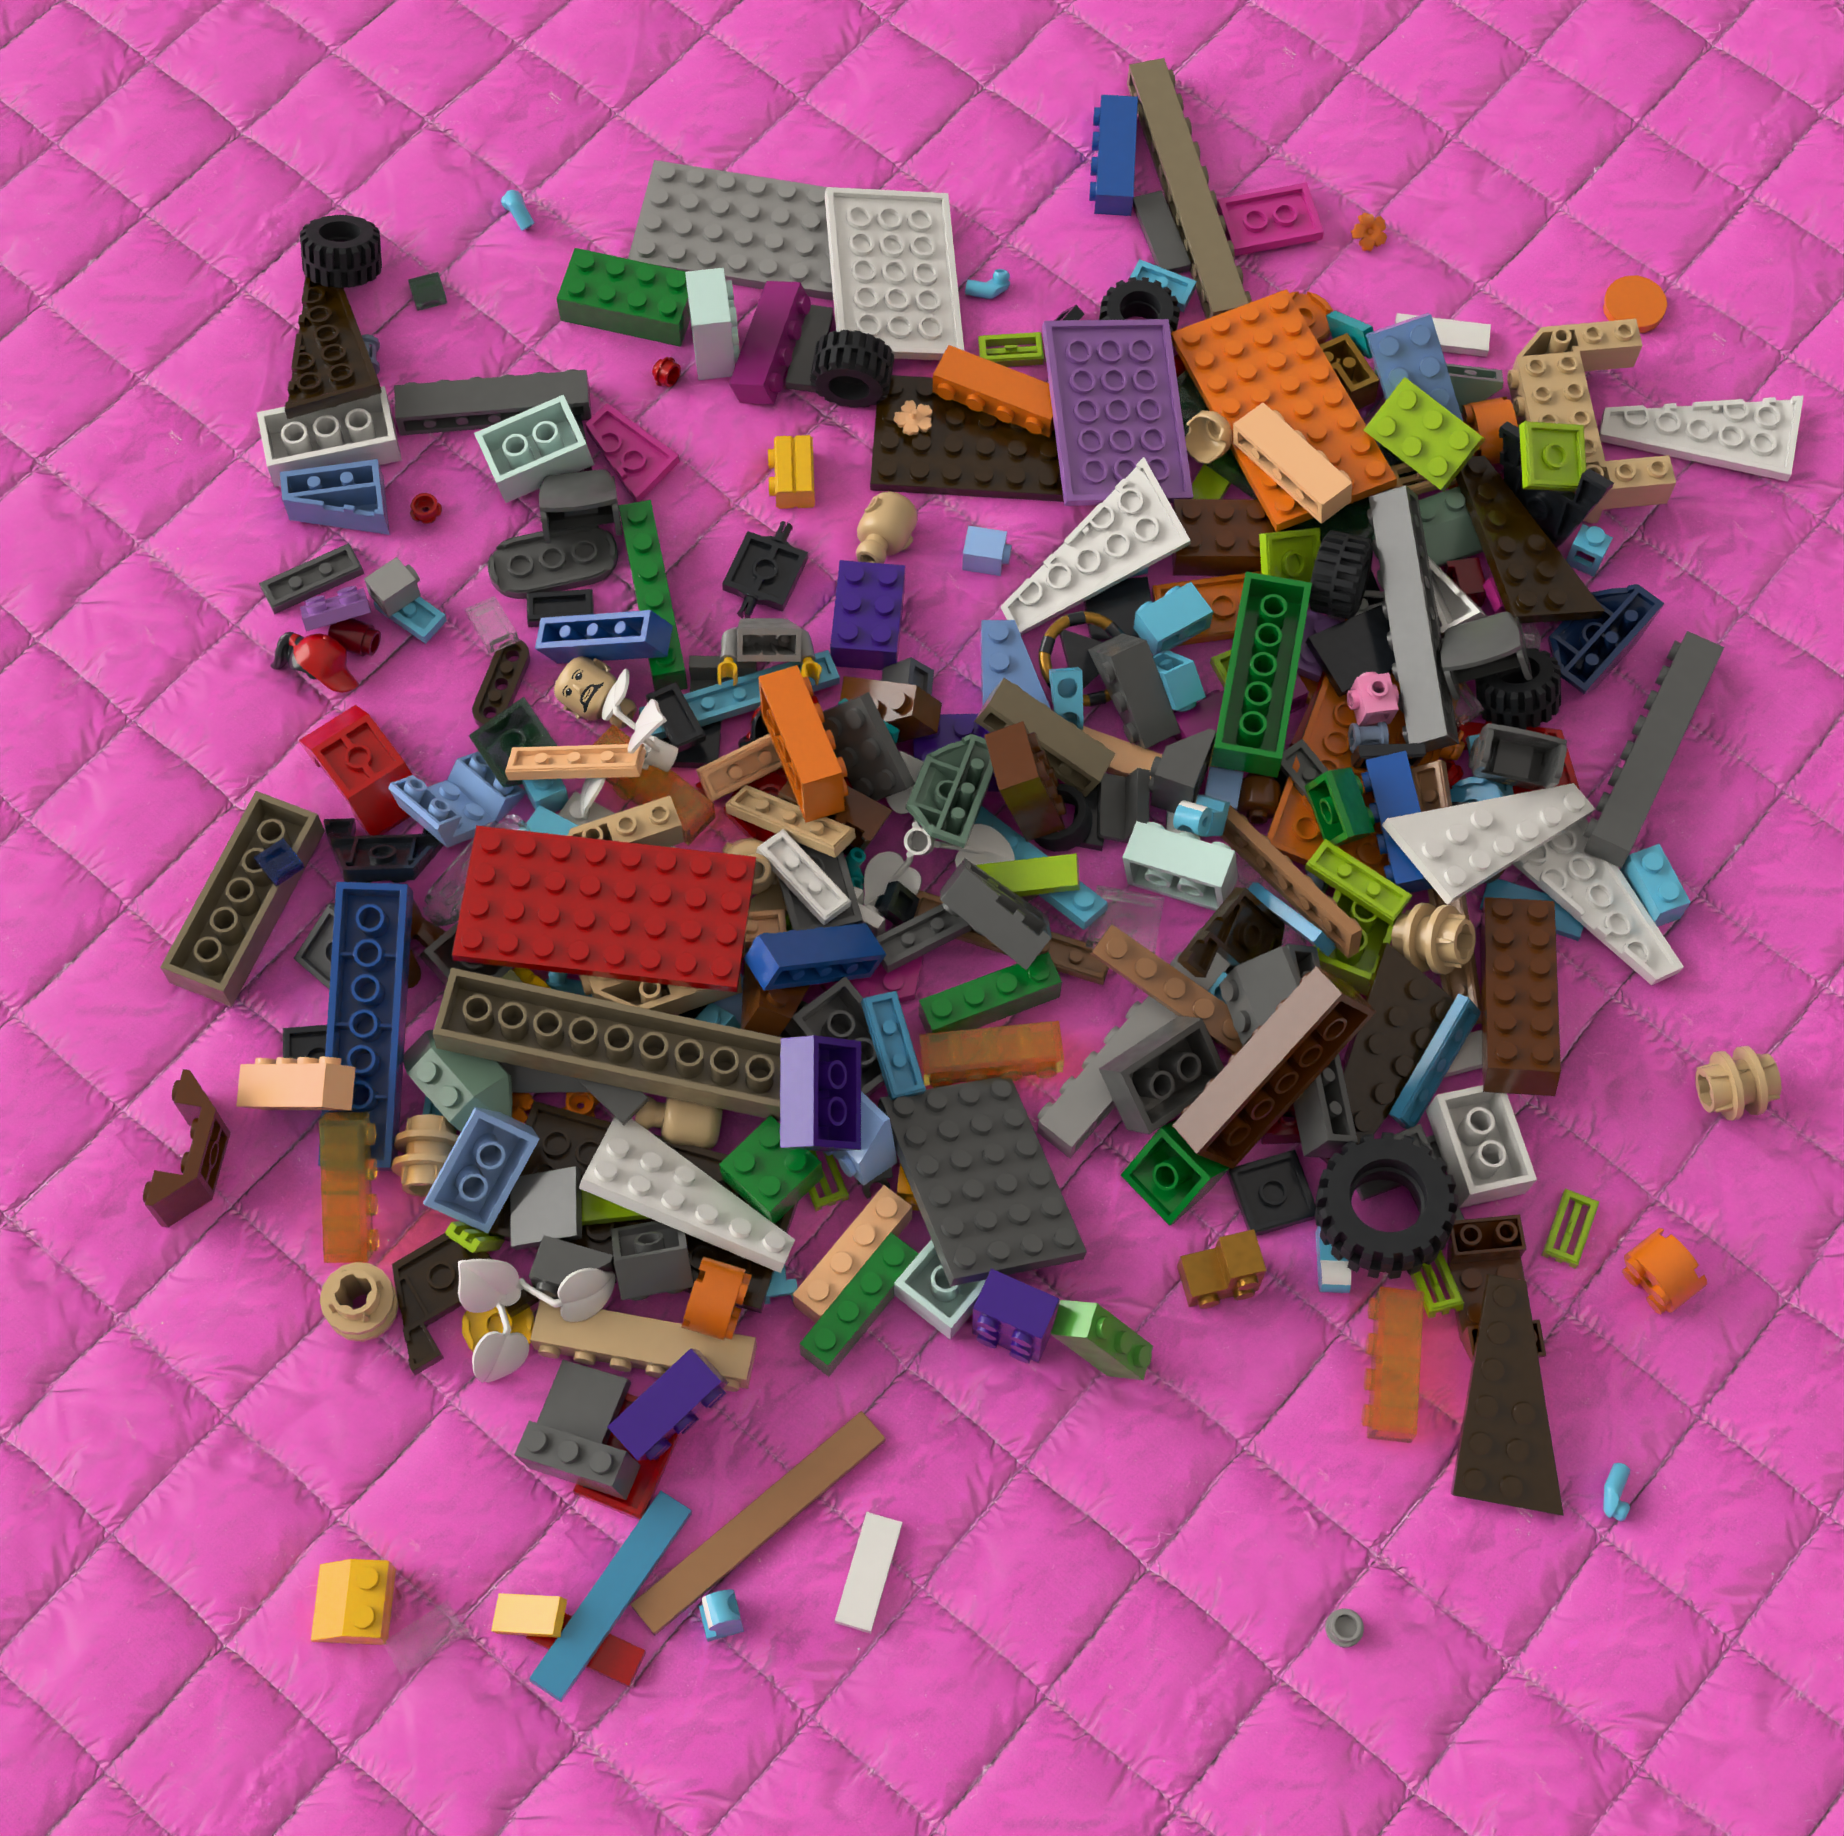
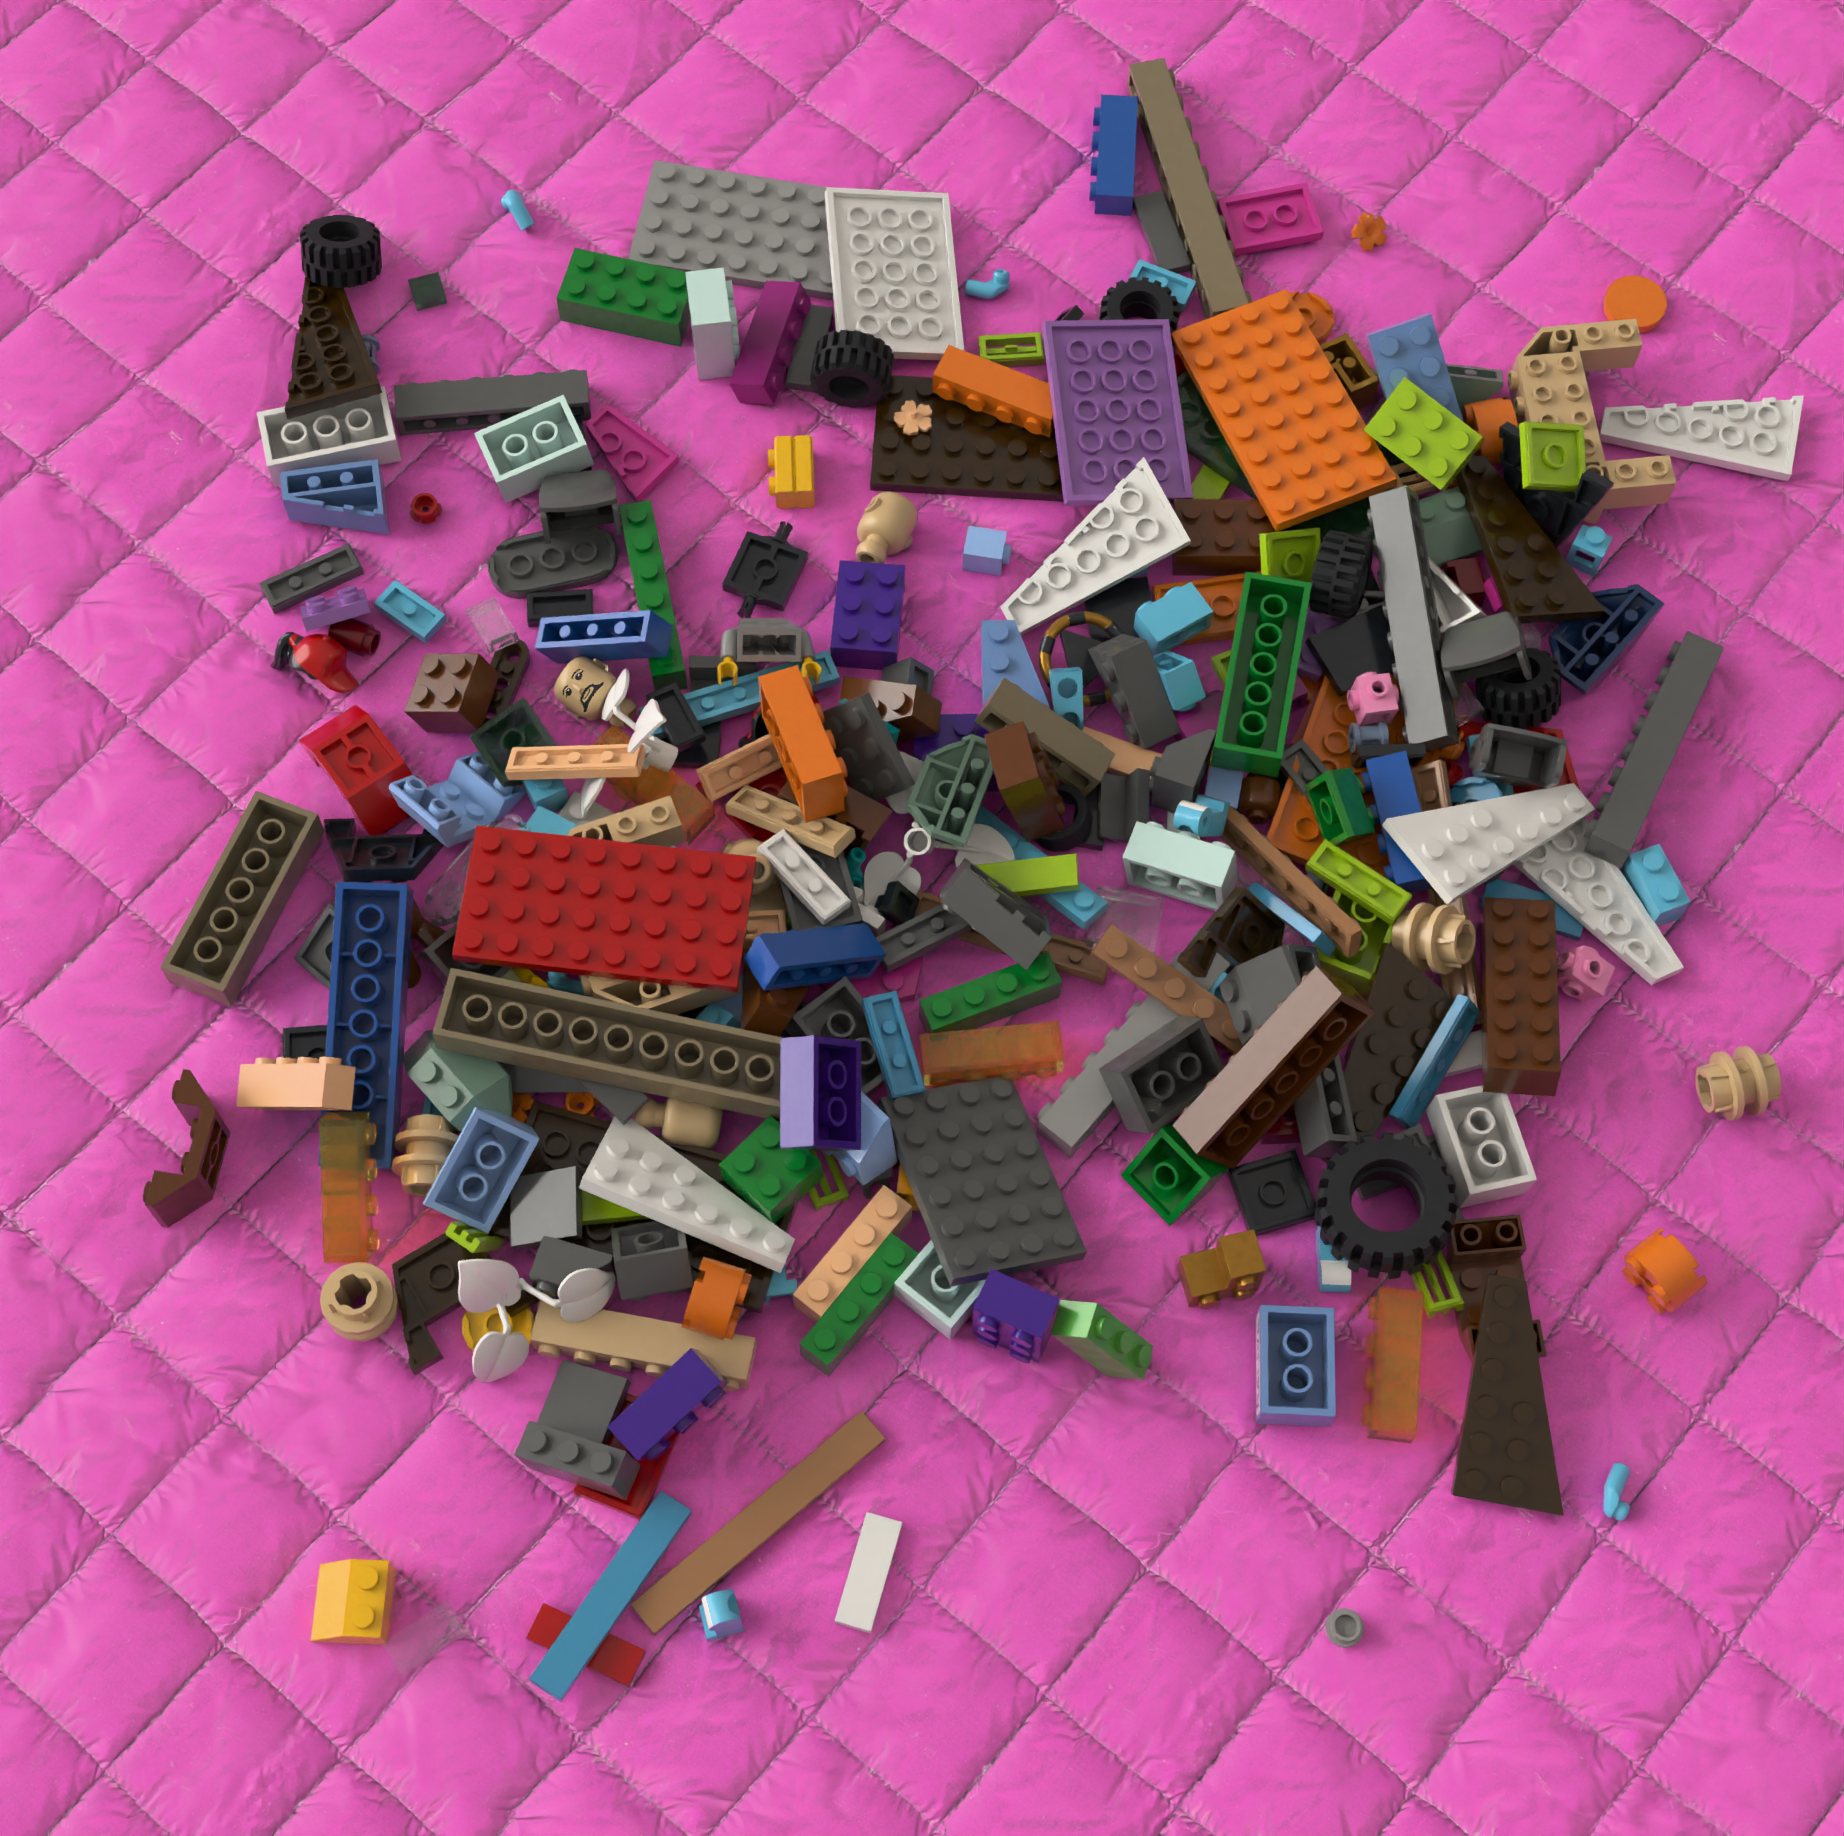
clear blue tile [254,838,305,887] -> none
light grey brick [364,557,421,618] -> none
yellow tile [491,1593,567,1638] -> none
red plate [652,357,681,387] -> none
tan hair [1185,410,1232,464] -> none
light nougat brick [1233,402,1352,524] -> none
teal tile [1326,311,1374,359] -> none
white tile [1395,313,1491,357] -> none
lime tile [1541,1188,1599,1269] -> none
none -> reddish brown brick [404,653,500,732]
none -> medium blue brick [1256,1305,1336,1427]
none -> bright pink brick [1557,945,1615,1001]

